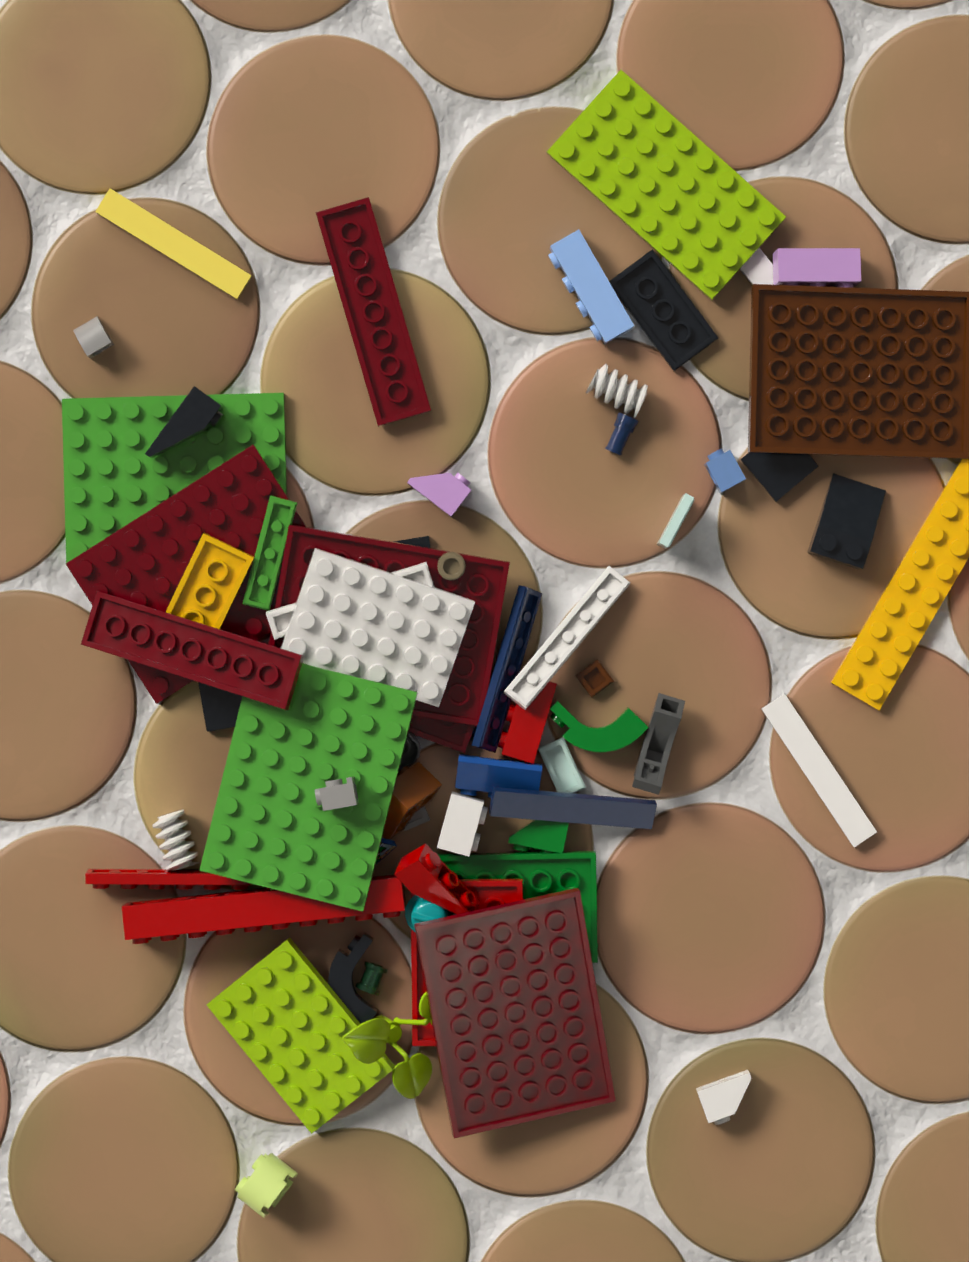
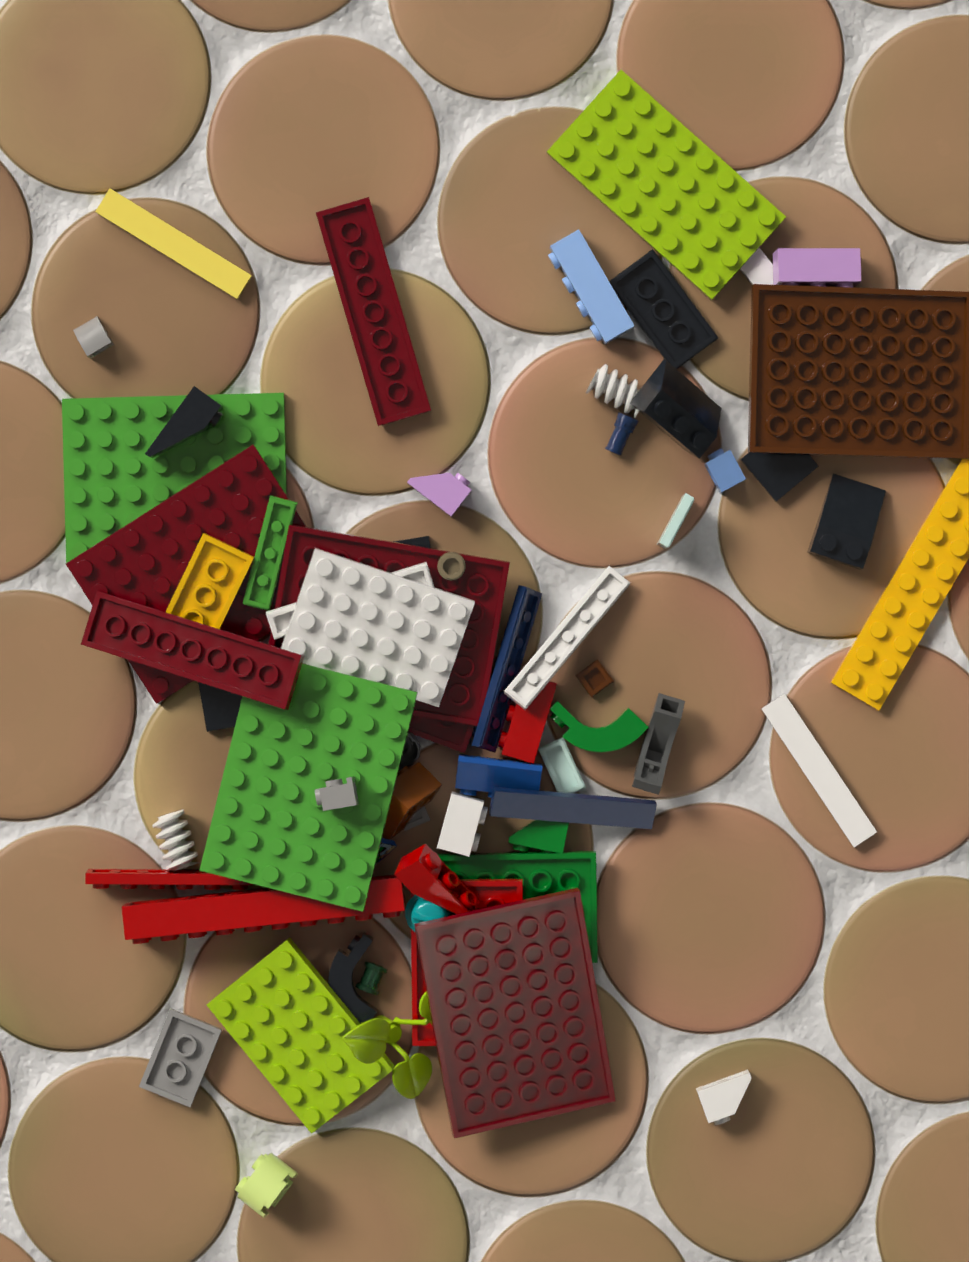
none -> light grey plate [139,1008,222,1107]
none -> black slope [630,359,722,459]

